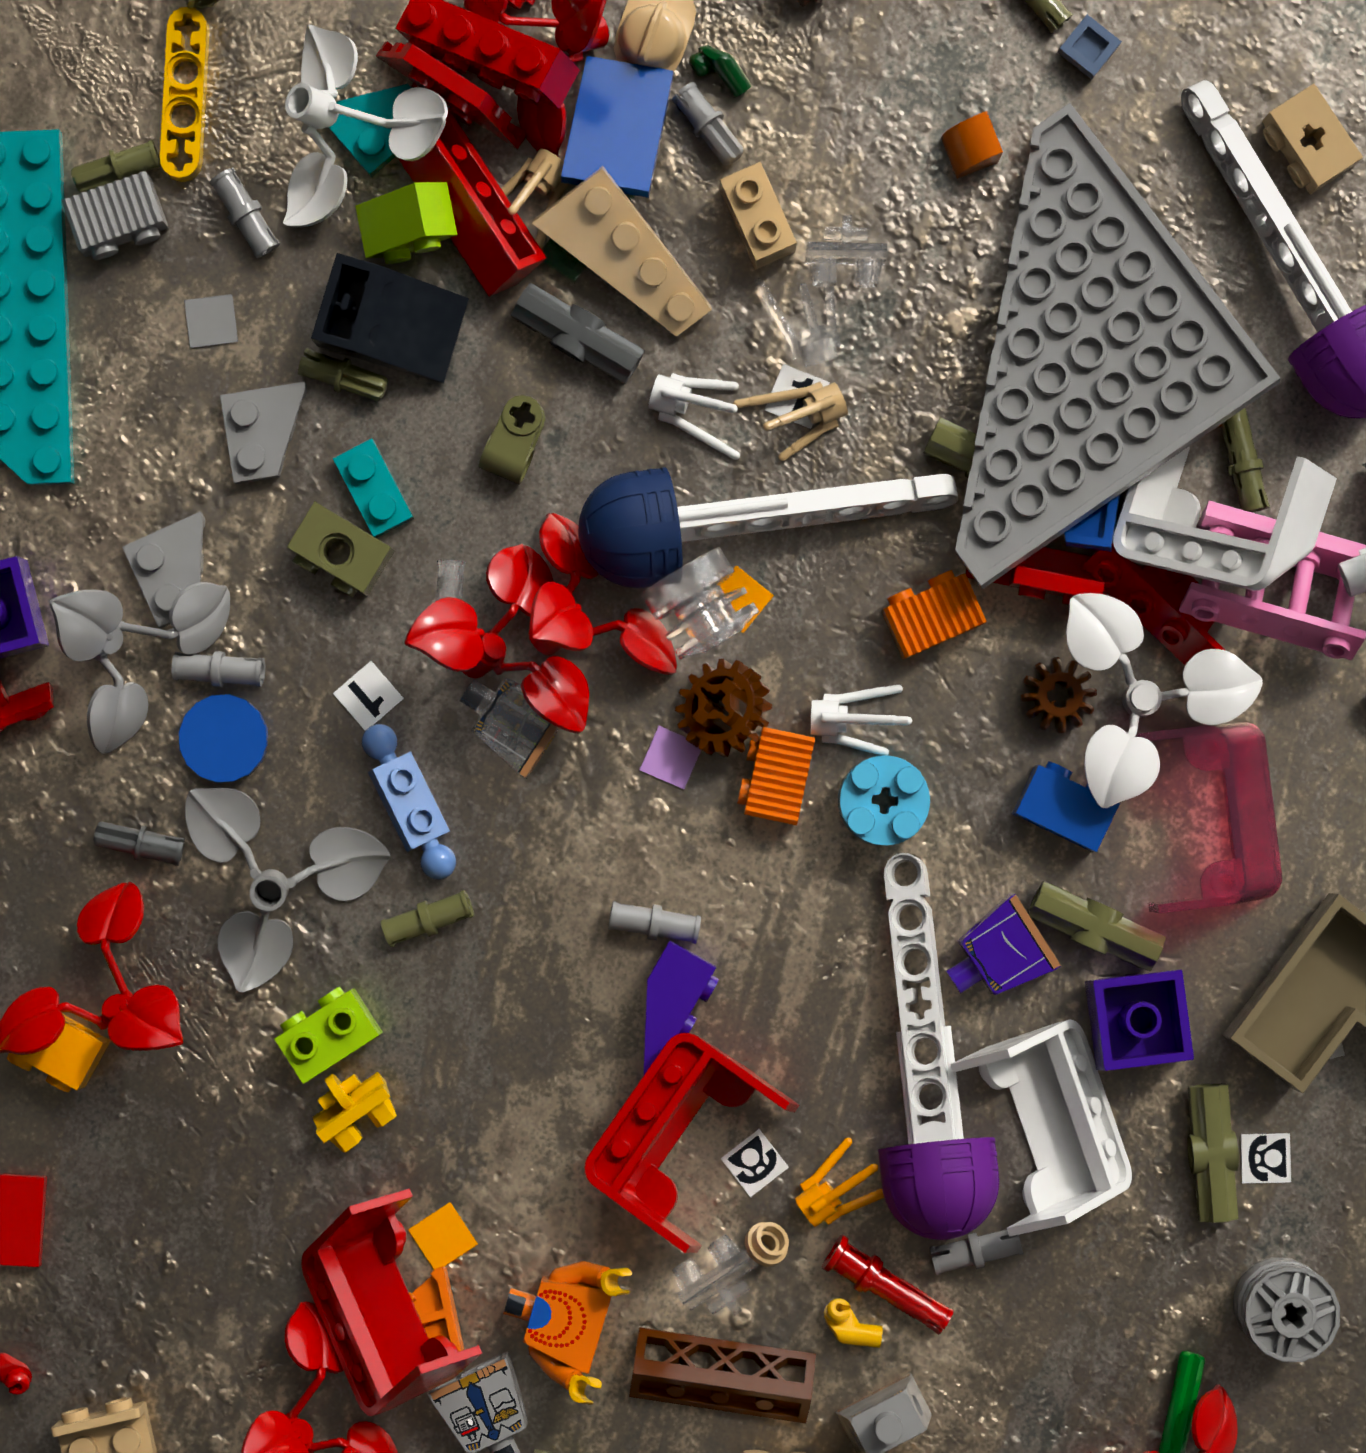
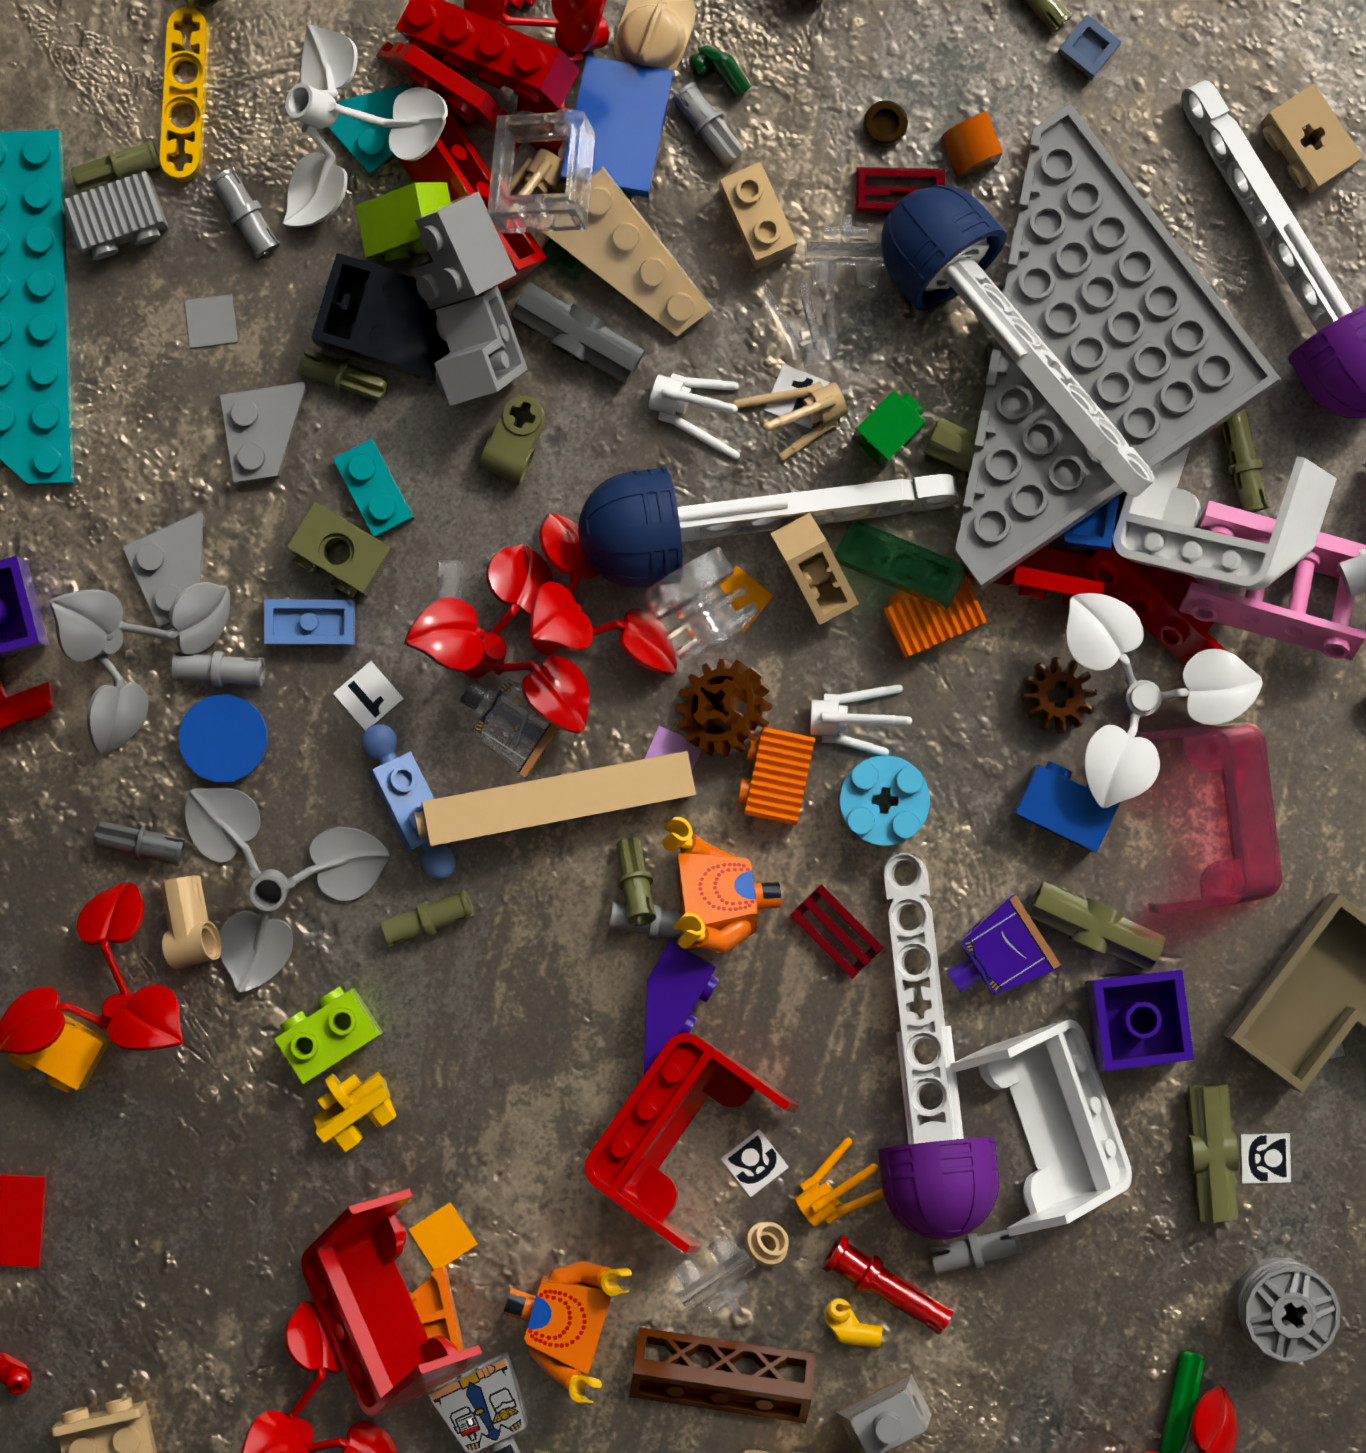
none -> tan piece [160,875,222,969]
none -> medium blue plate [264,599,355,645]
none -> light grey brick [411,191,517,310]
none -> tan brick [414,751,696,847]
none -> light grey brick [434,285,528,406]
none -> clear window [487,108,596,234]
none -> olive axle [617,837,656,926]
none -> orange torso [662,817,781,954]
none -> tan brick [771,512,859,625]
none -> dark red tile [790,884,884,979]
none -> clear green plate [834,520,969,610]
none -> green brick [852,390,926,470]
none -> dark red tile [855,167,945,215]
none -> dark brown tile [863,100,908,148]
none -> piece [881,185,1155,497]

